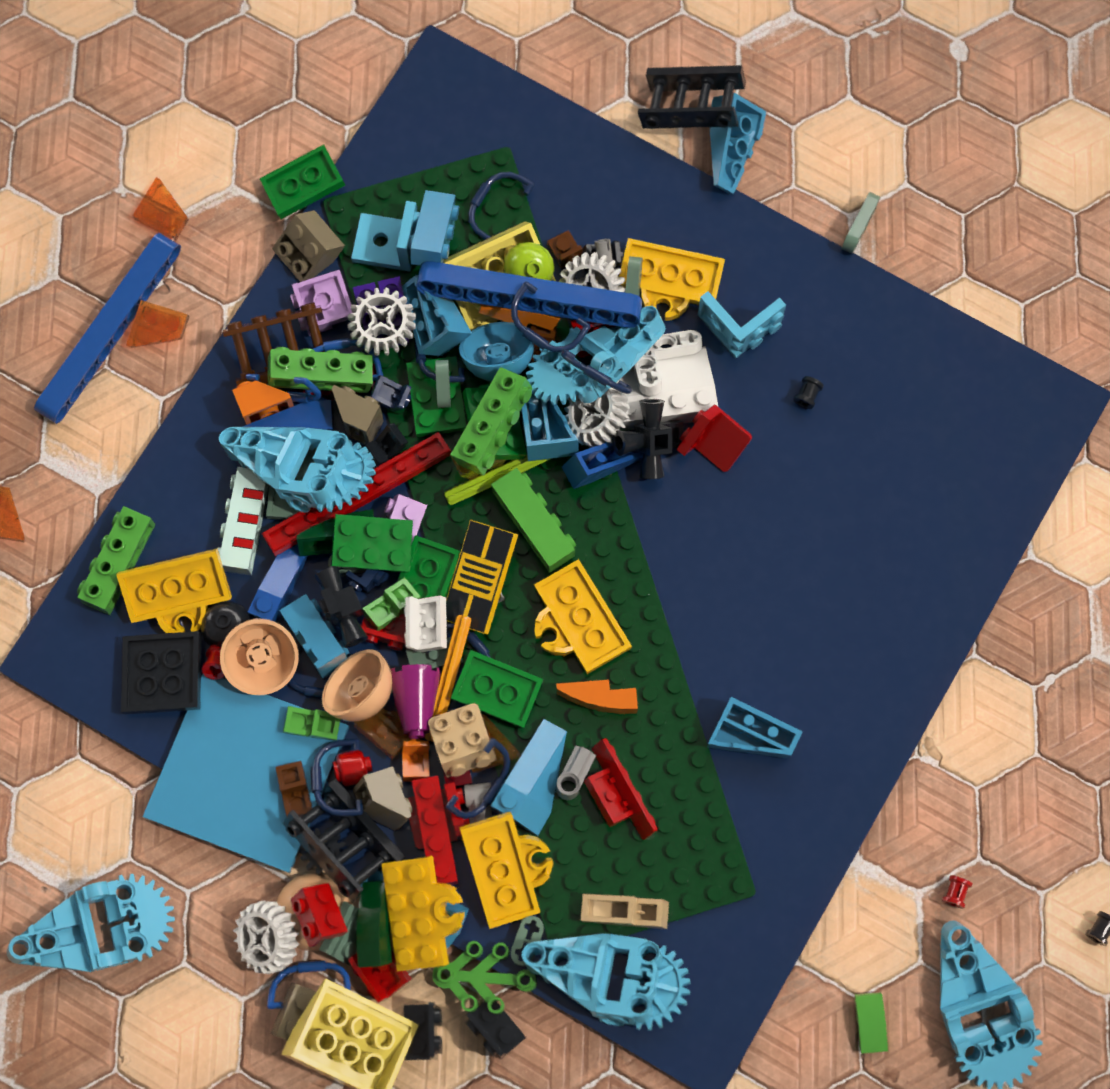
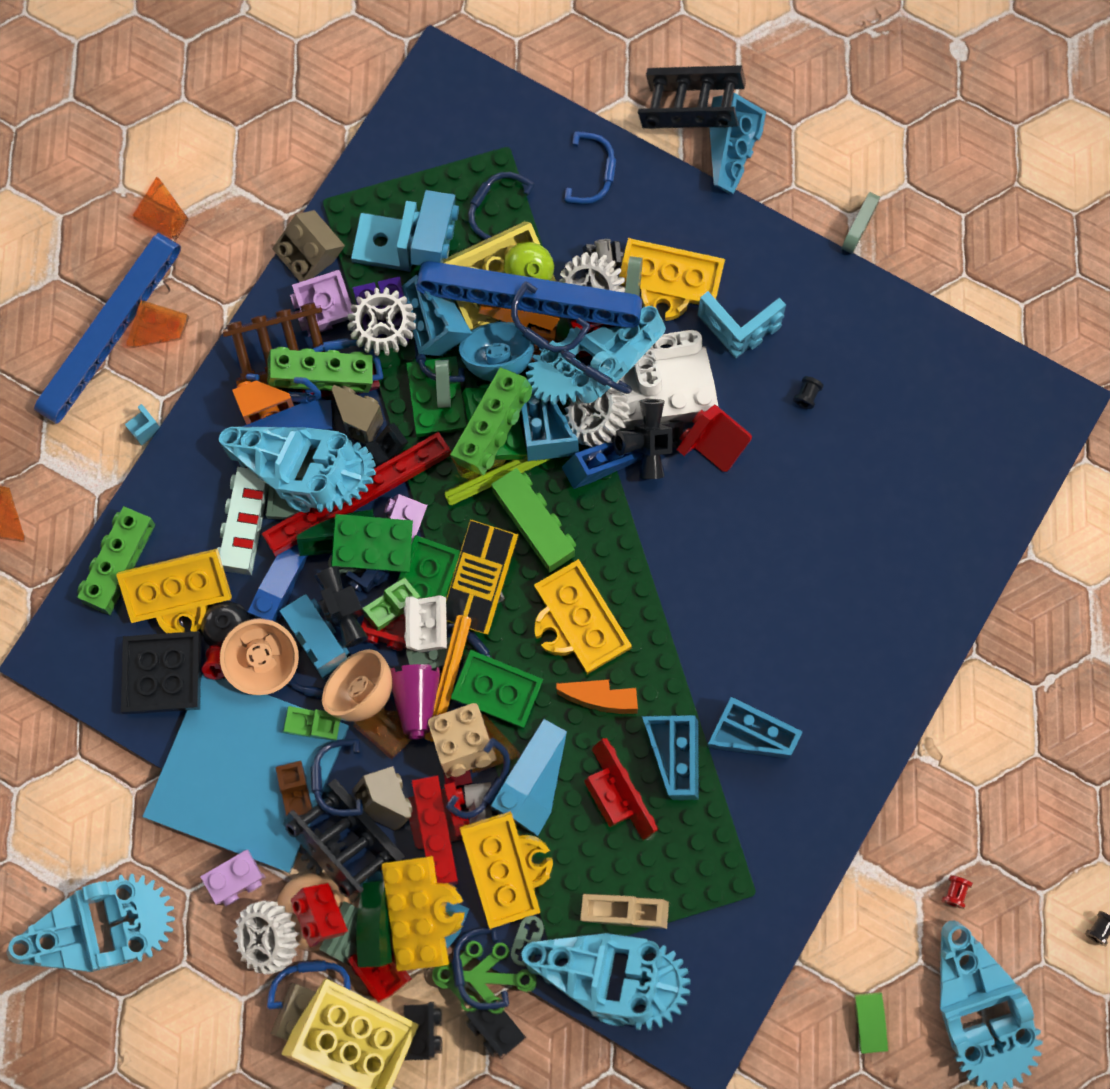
green plate [260,144,345,220] -> none
red head [332,750,373,787] -> none
dark blue bracket [369,375,412,412] -> none
orange bracket [402,739,430,782] -> none
reddish brown bracket [547,230,583,269] -> none
light grey piece [556,746,596,800] -> none
none -> medium azure panel [125,404,160,446]
none -> lavender bracket [200,850,266,907]
none -> dark blue piece [451,927,509,1010]
none -> blue piece [564,132,616,204]
none -> dark azure wedge [642,716,699,800]

